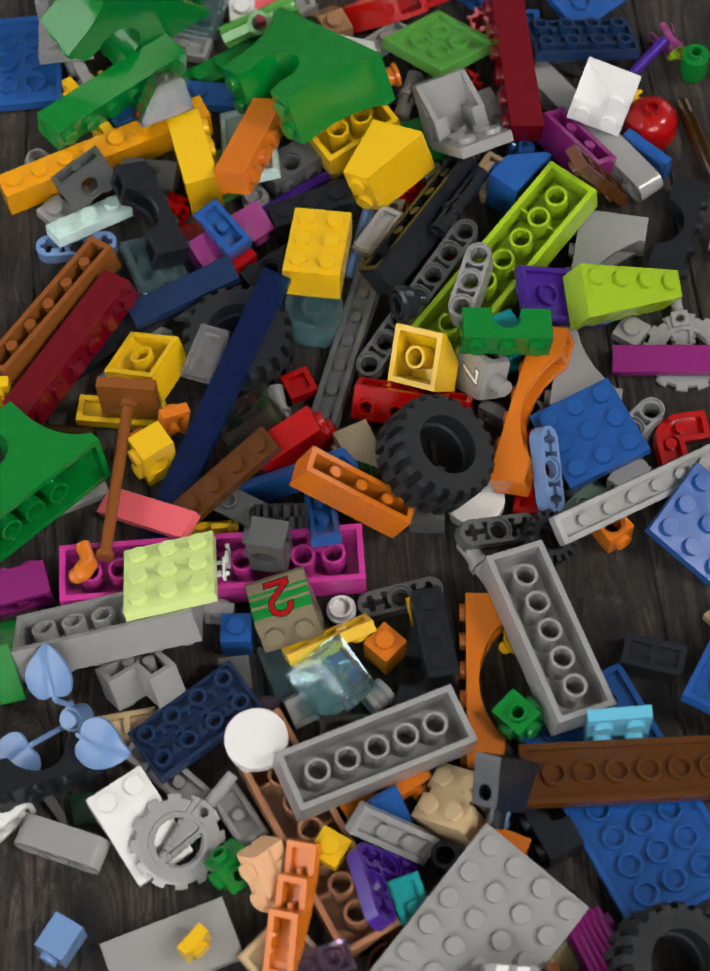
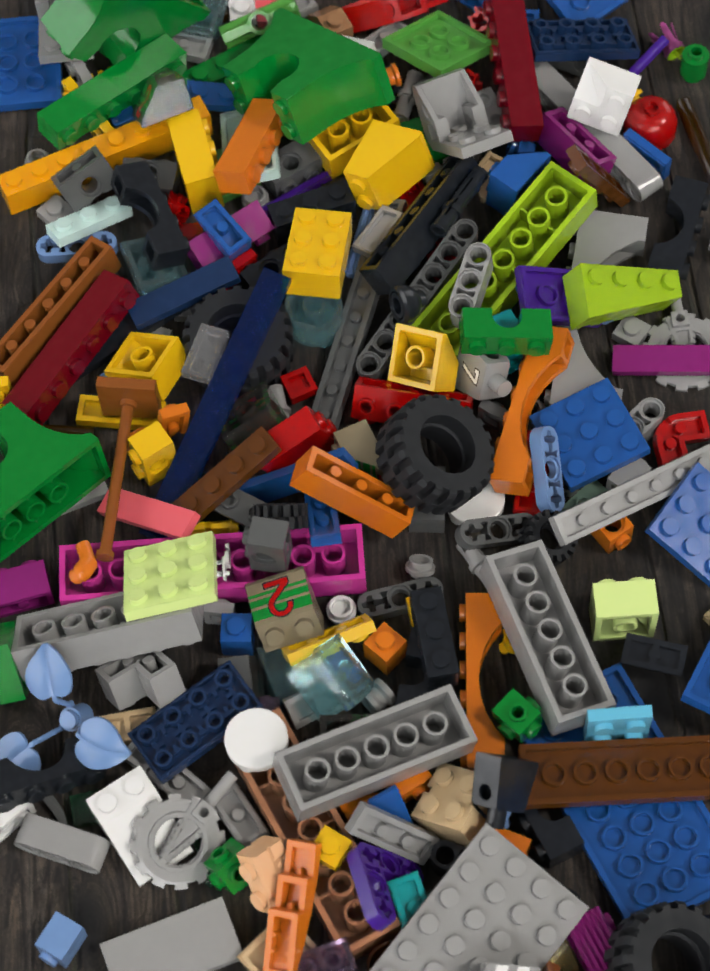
yellow plate [177,923,212,964] -> none
none -> light grey plate [405,554,435,579]
none -> yellowish green slope [589,577,659,641]

